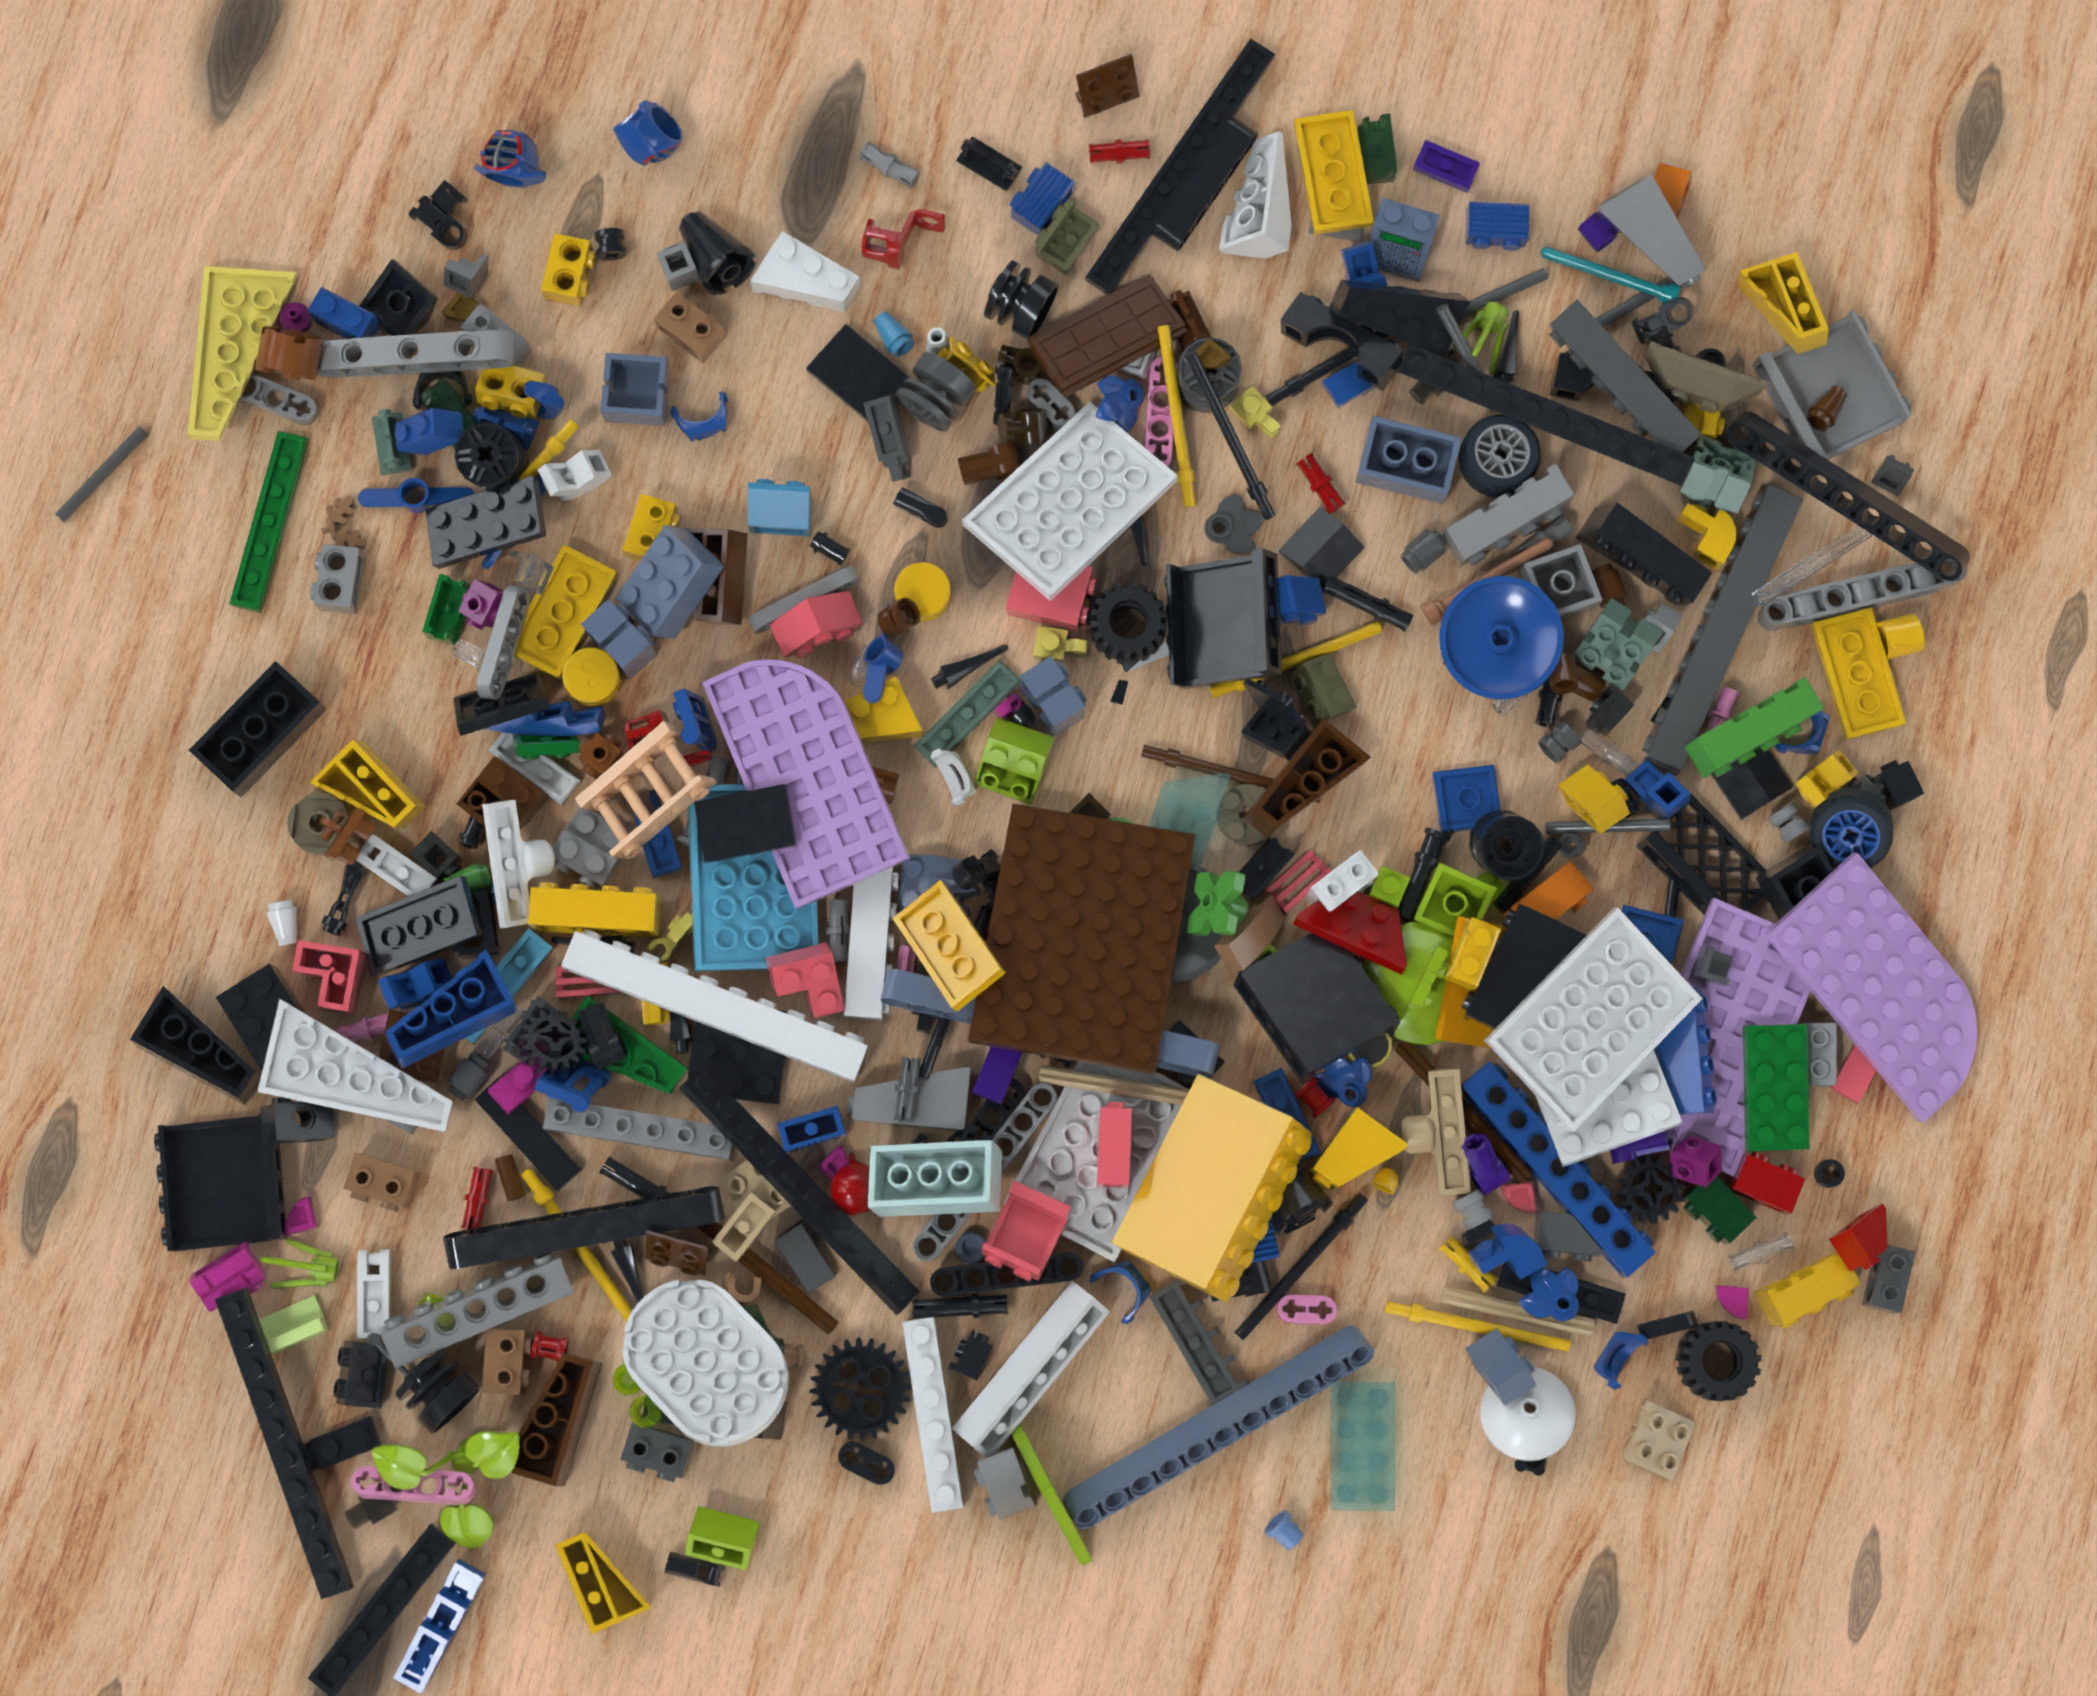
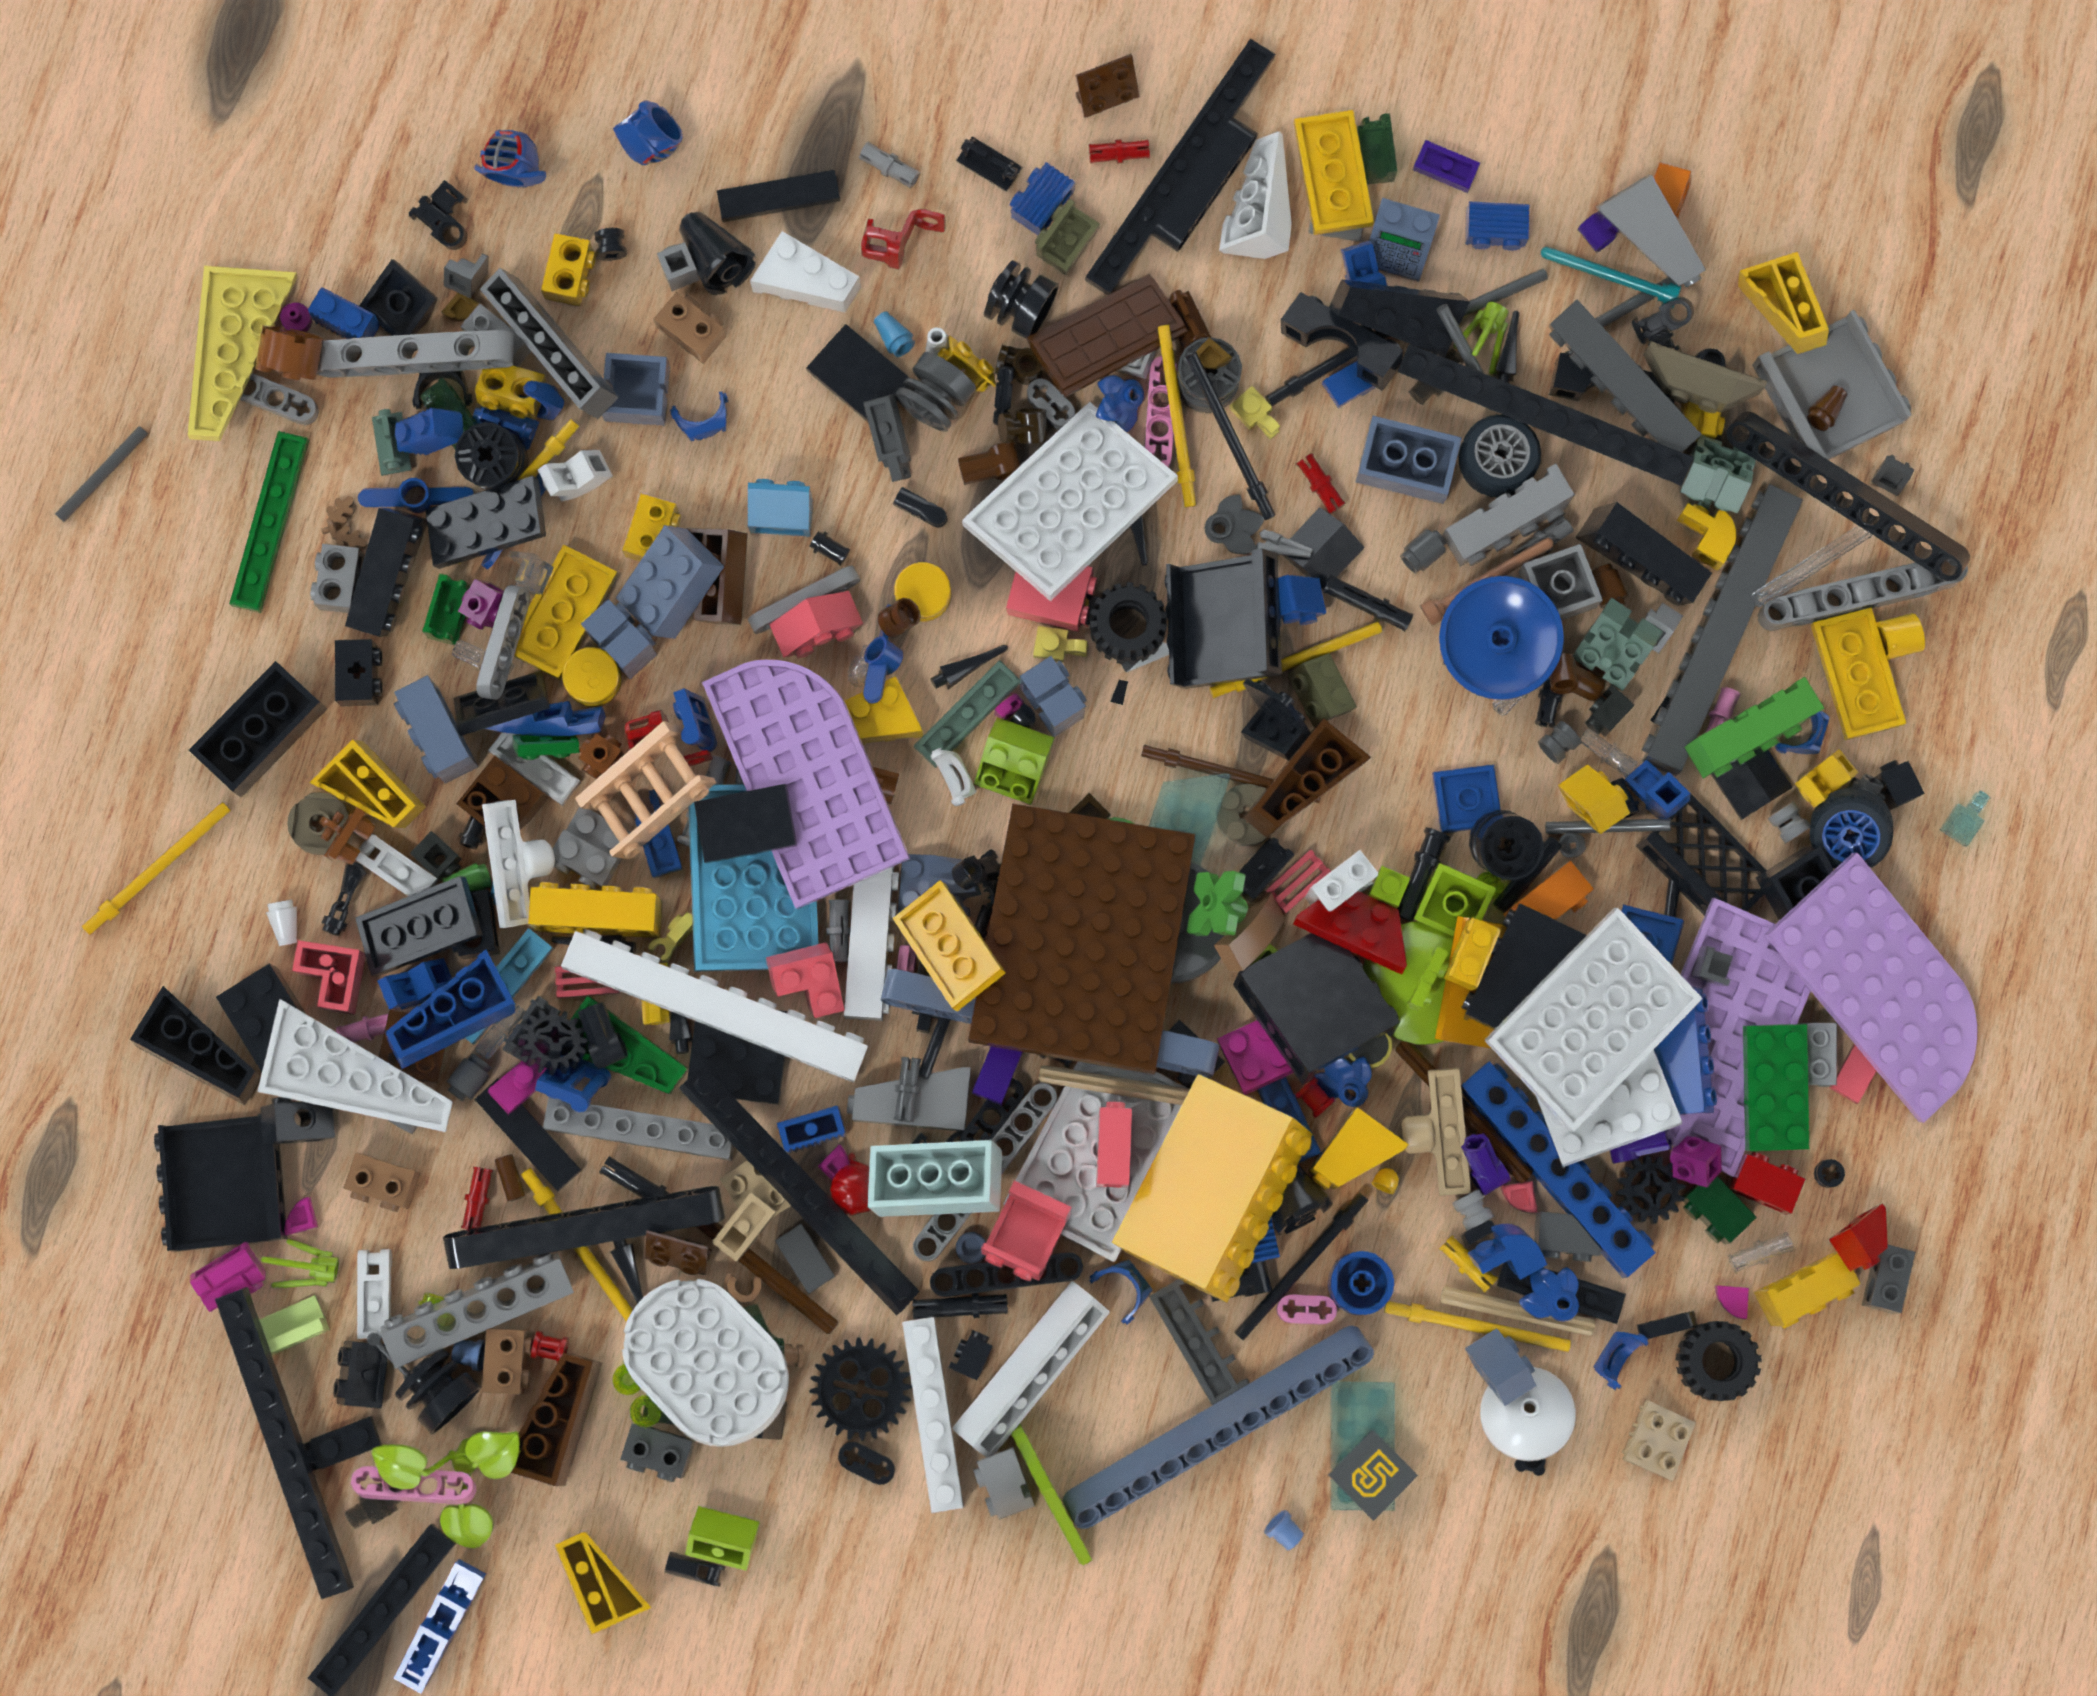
none -> yellow bar [81,801,231,935]
none -> black brick [335,639,383,707]
none -> black wedge [345,508,427,637]
none -> sand blue brick [394,675,478,784]
none -> medium blue piece [452,1339,485,1372]
none -> dark grey brick [480,268,619,419]
none -> black tile [717,170,840,222]
none -> dark pink plate [1217,1020,1294,1095]
none -> light grey piece [1256,529,1313,558]
none -> dark grey tile [1327,1430,1418,1521]
none -> blue brick [1328,1251,1394,1315]
none -> clear light blue plate [1940,790,1991,847]

